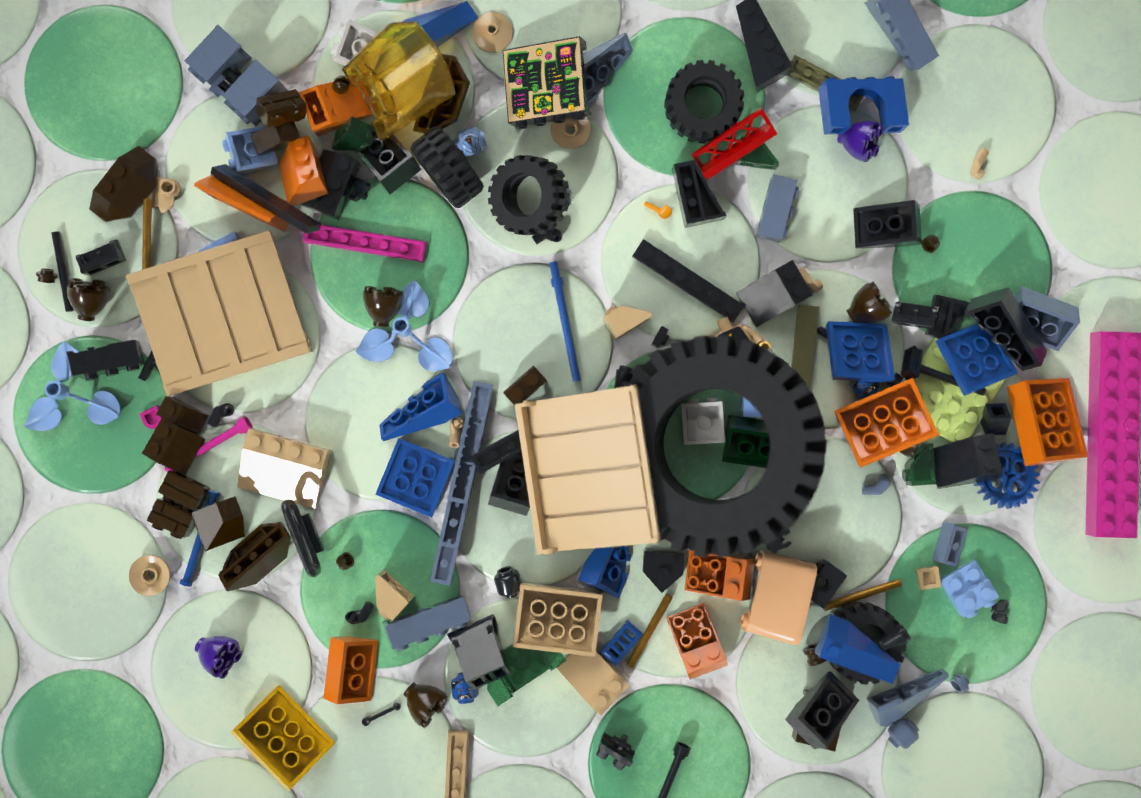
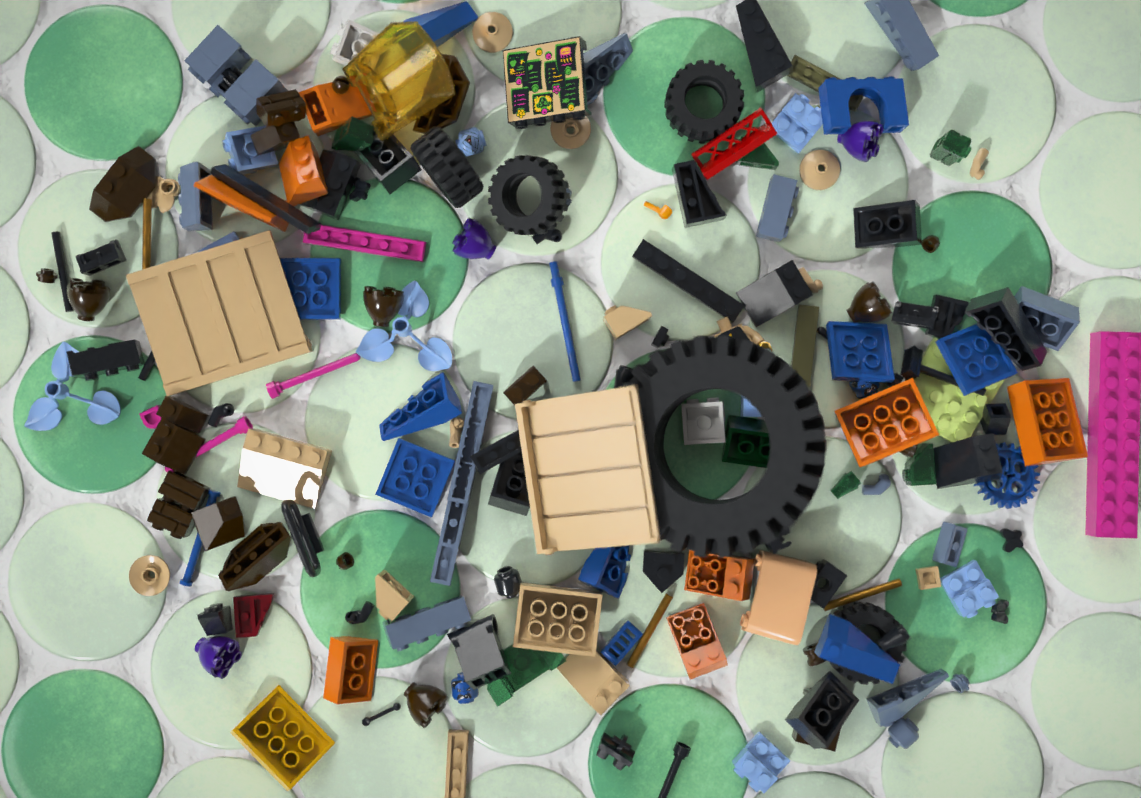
none -> sand blue slope [178,162,213,231]
none -> black slope [197,603,233,636]
none -> dark red wing [233,593,274,638]
none -> dark pink piece [266,353,361,399]
none -> blue plate [280,258,341,320]
none -> dark purple piece [452,217,496,260]
none -> light blue plate [732,731,790,793]
none -> light blue plate [772,93,823,154]
none -> tan dish [799,150,840,190]
none -> clear green cone [830,471,861,499]
none -> clear green brick [929,129,972,166]
none -> black piece [1000,529,1023,553]

